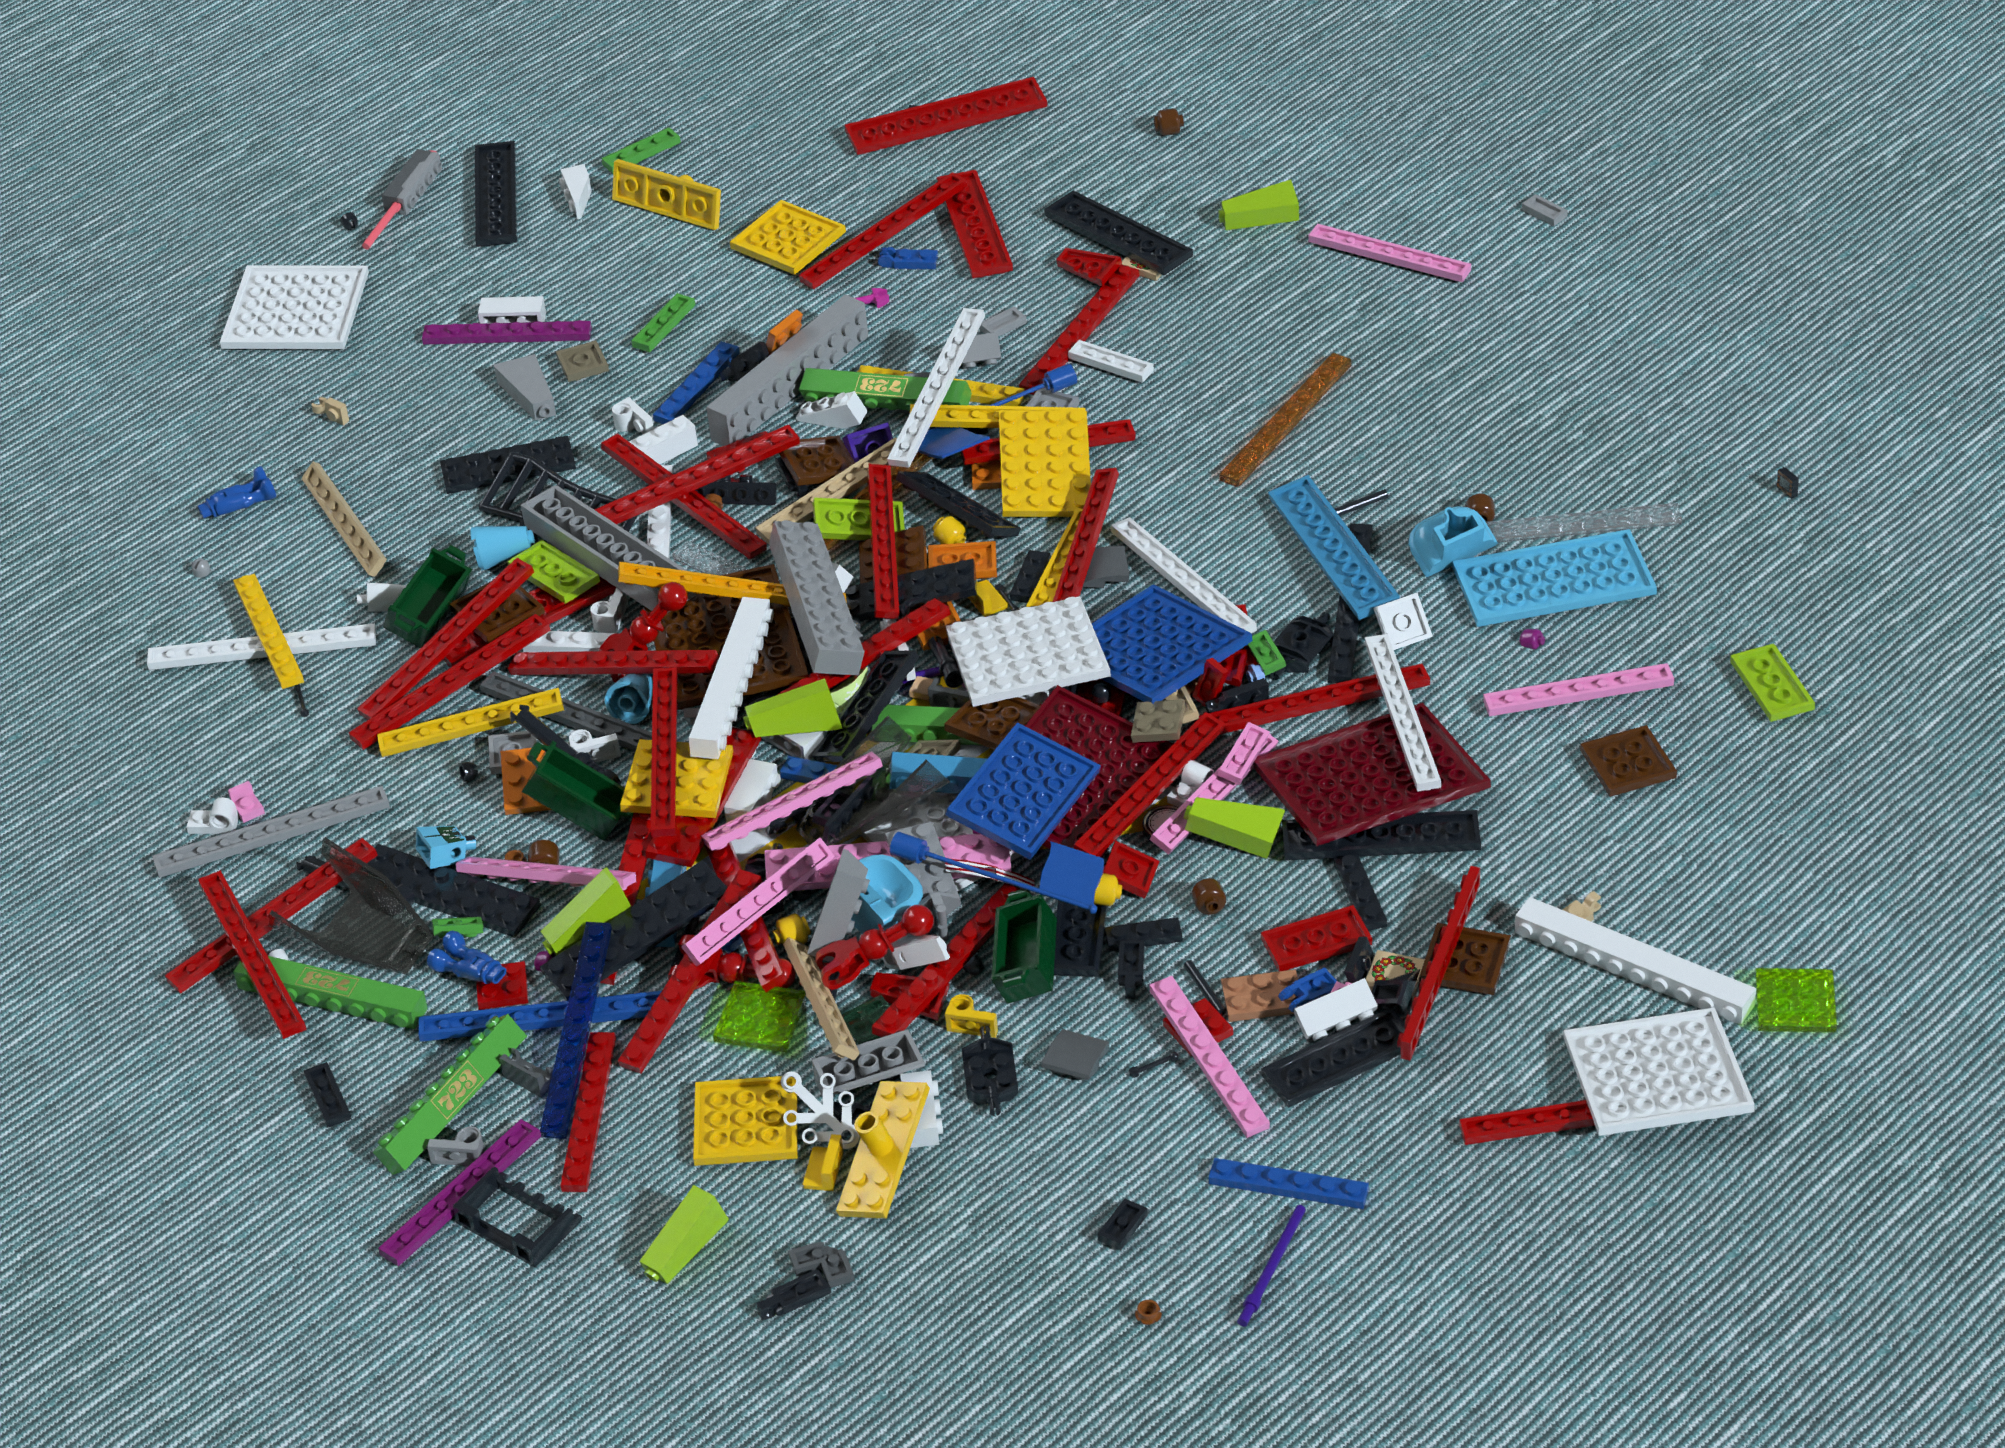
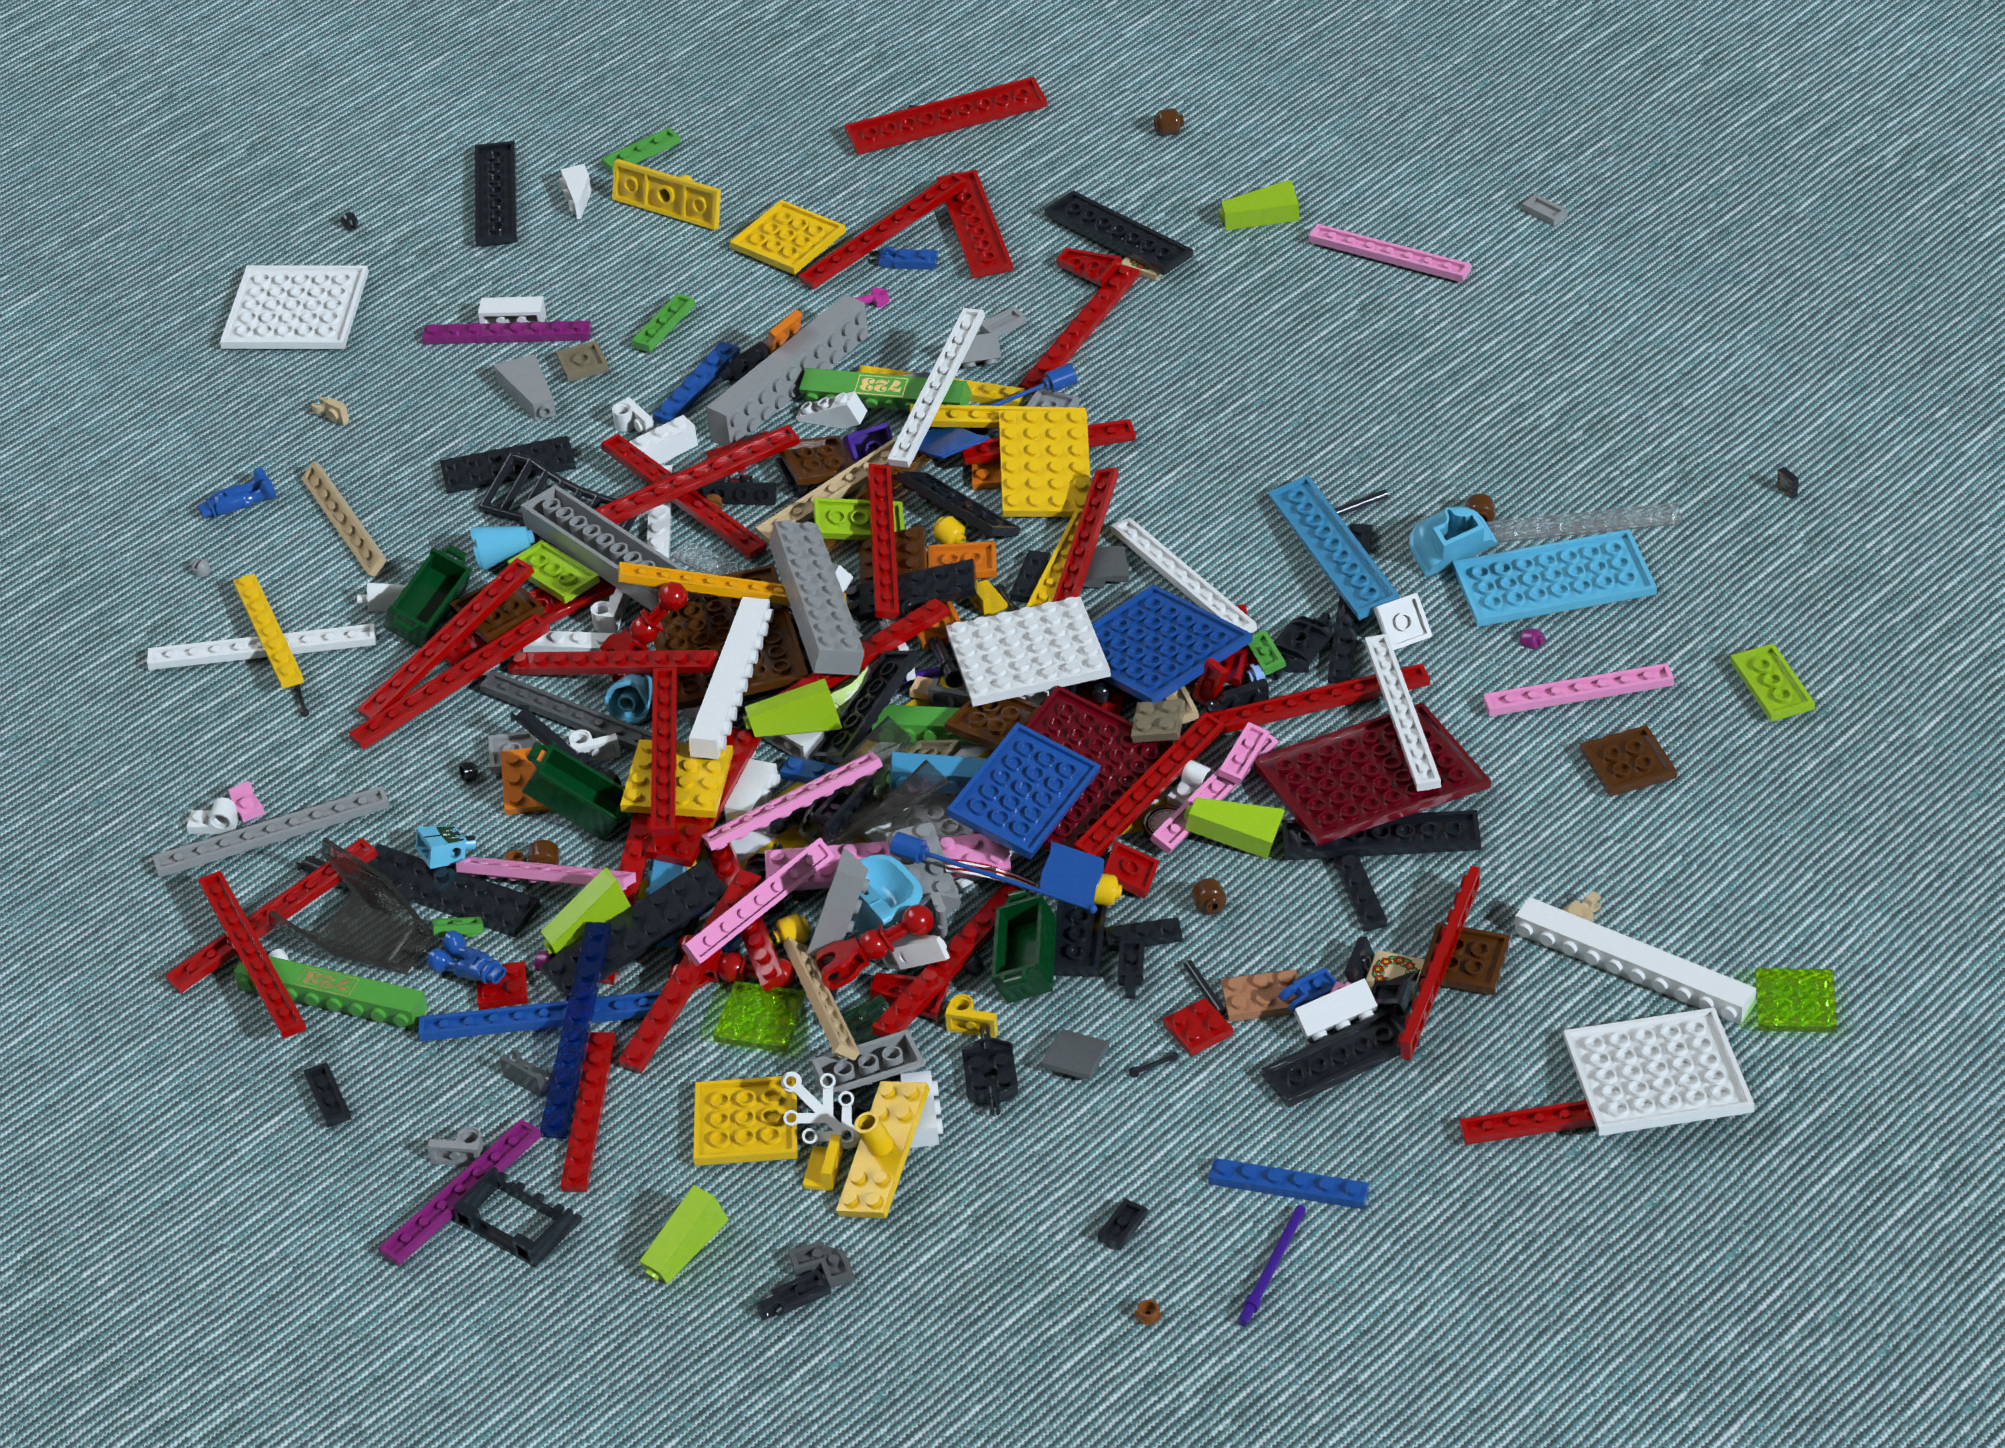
piece [362,149,442,250] -> none
bright green brick [373,1014,527,1175] -> none
yellow plate [377,688,564,757] -> none
white plate [1068,340,1154,383] -> none
bright pink plate [1149,976,1270,1138] -> none
clear orange plate [1219,353,1351,488] -> none
red plate [1261,905,1372,971] -> none

